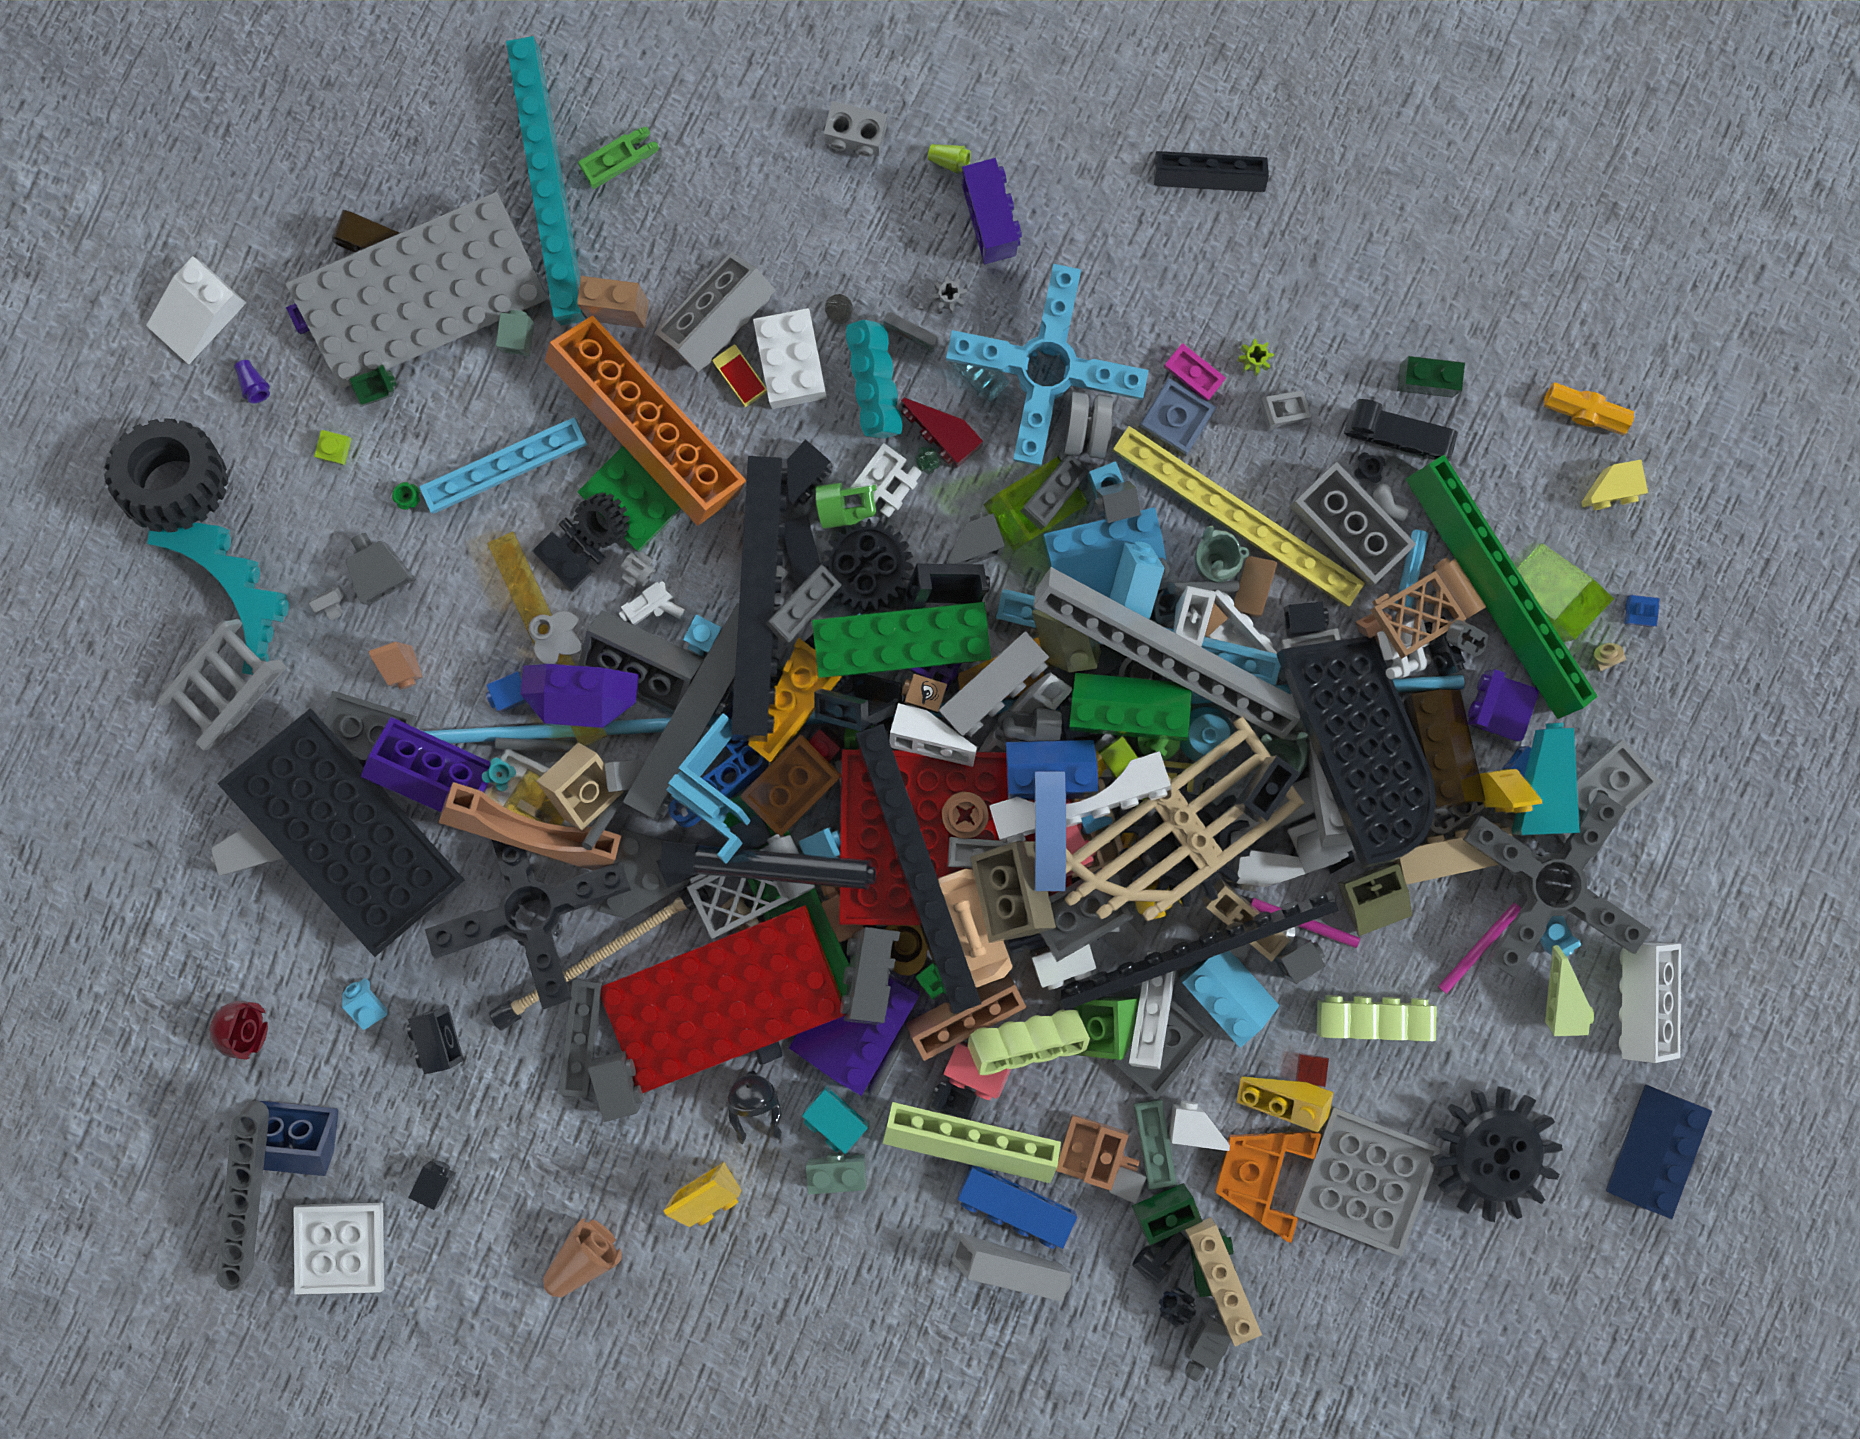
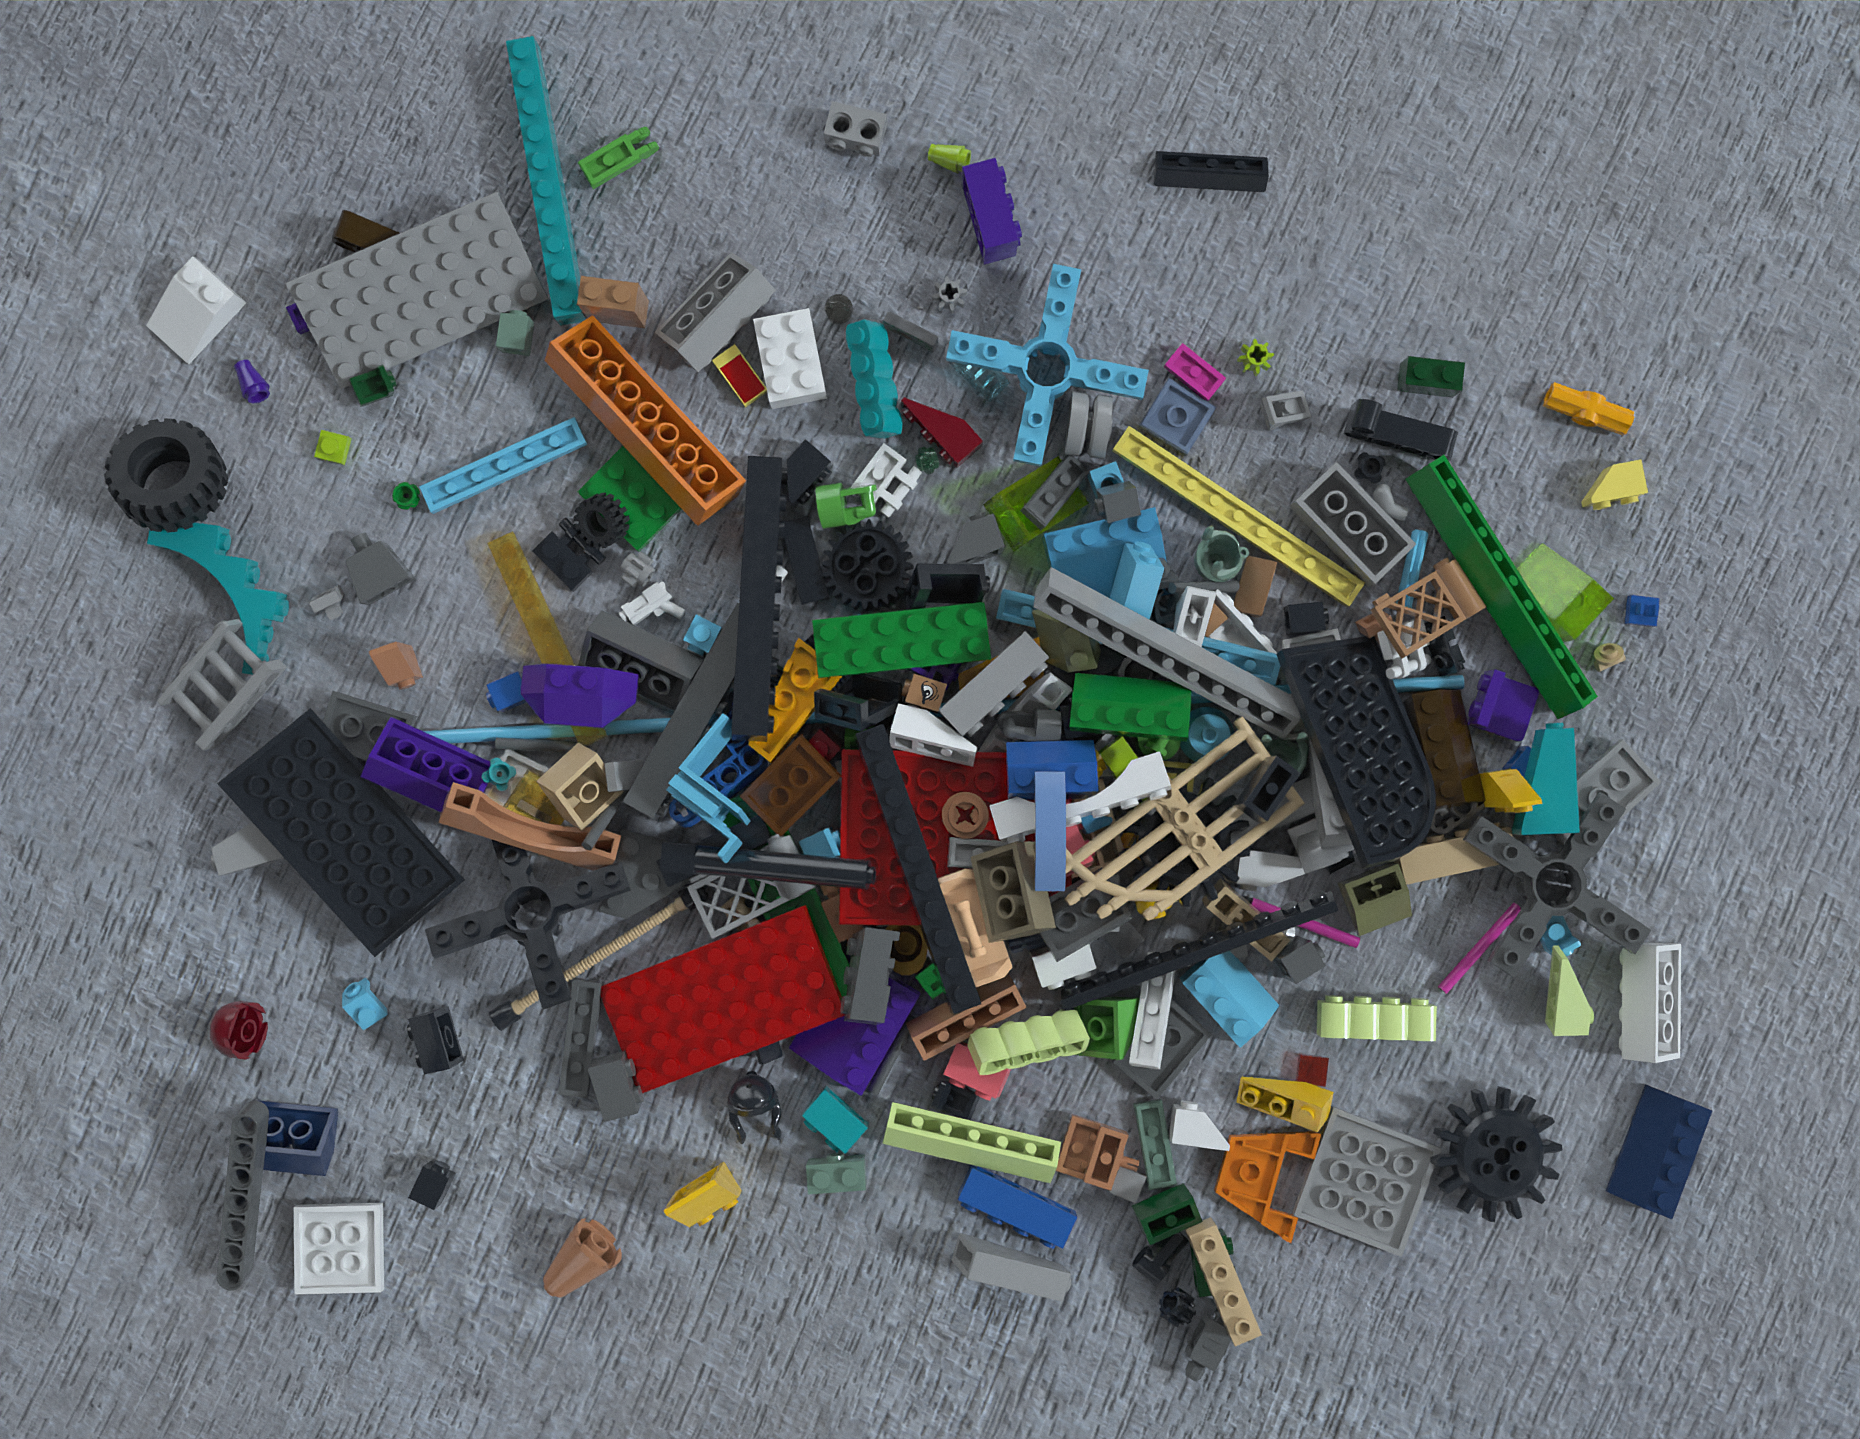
light grey plate [529,611,582,664] -> none
dark grey tile [765,565,841,644] -> none
dark grey beam [1446,620,1489,657] -> none

